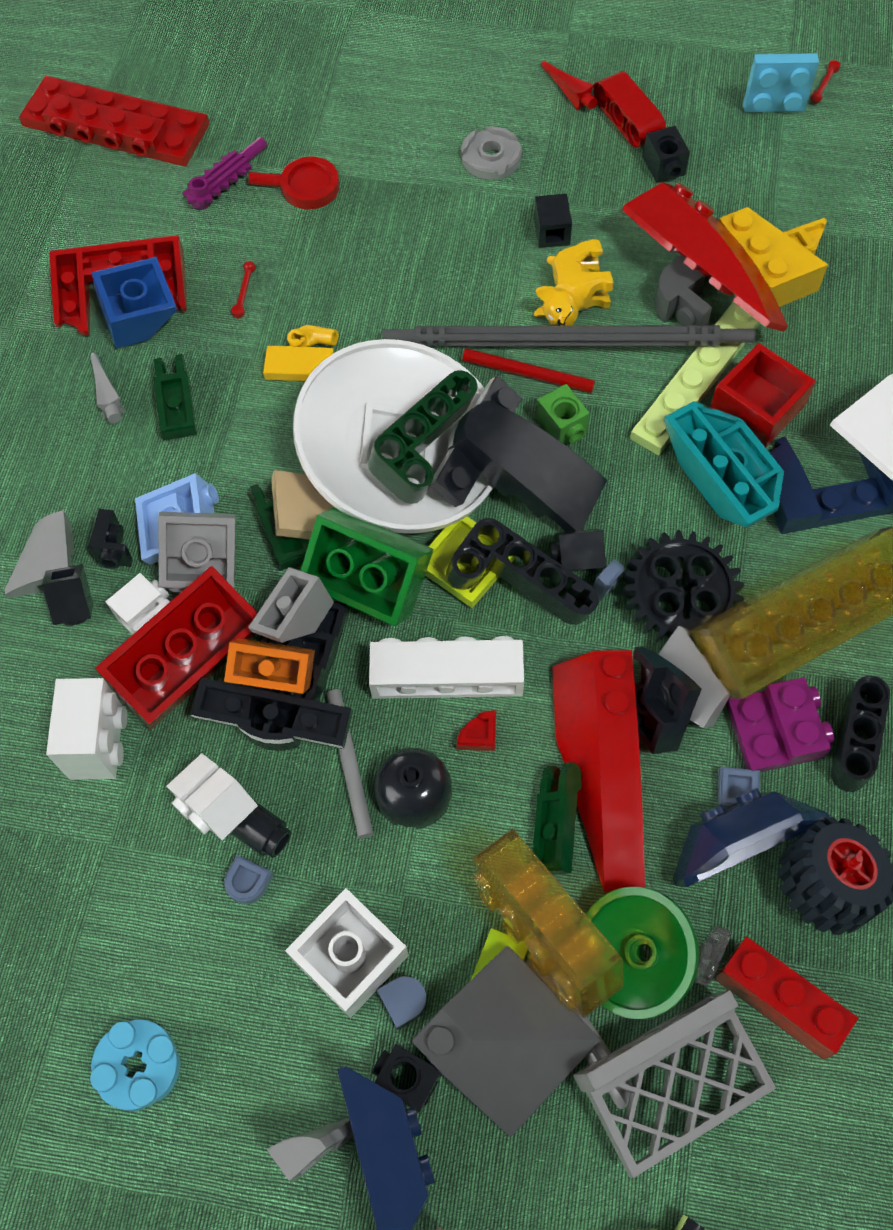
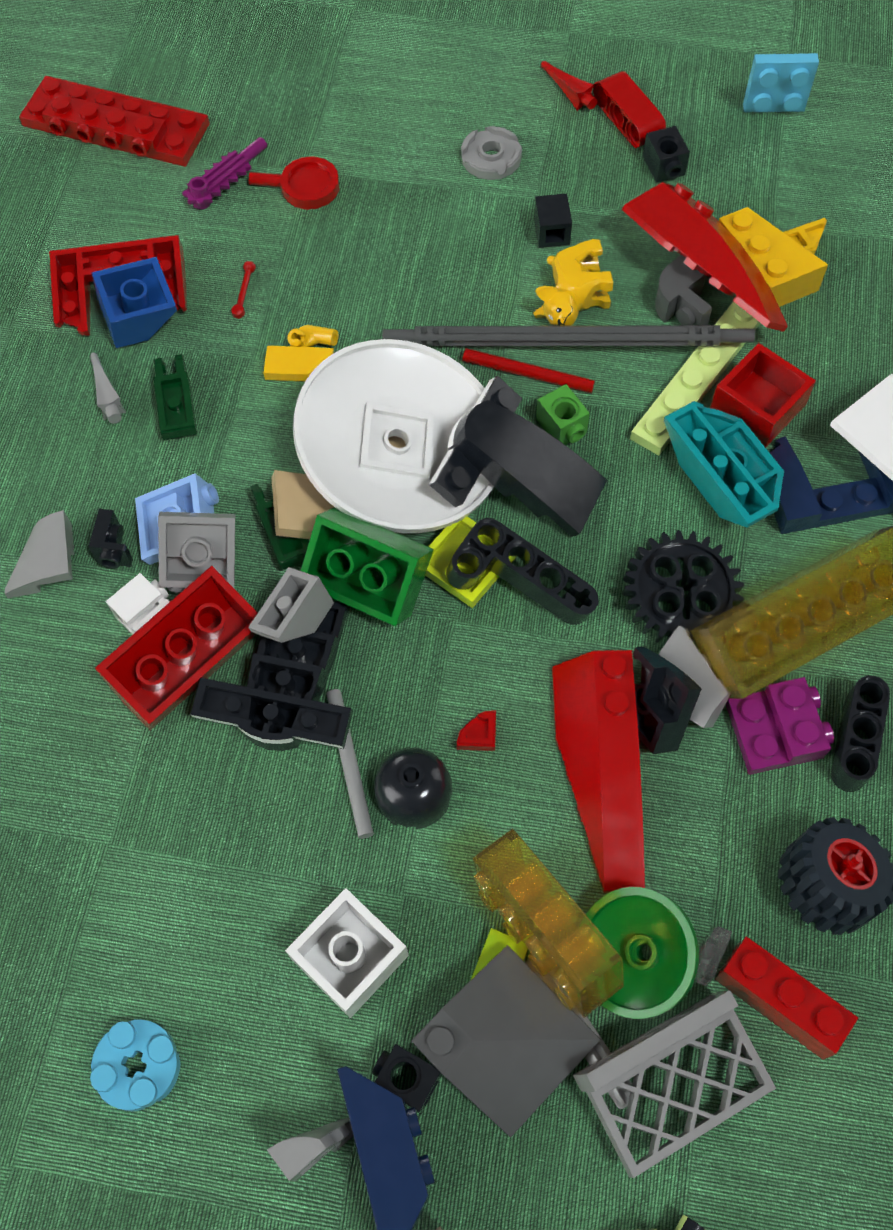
black brick [42,564,93,626] -> none
white brick [46,678,127,780] -> none
white piece [166,753,258,840] -> none
orange brick [224,638,315,694] -> none
sand blue tile [224,855,274,905] -> none
black brick [231,801,292,858] -> none
dark green beam [367,370,478,504] -> none
white brick [369,636,524,699] -> none
sand blue tile [377,976,427,1030] -> none
dark green hinge [531,762,582,876] -> none
black brick [549,529,606,571] -> none
sand blue tile [592,559,625,601] -> none
dark blue wedge [672,788,830,887] -> none
sand blue tile [717,767,760,809] -> none
red hinge [810,60,841,104] -> none

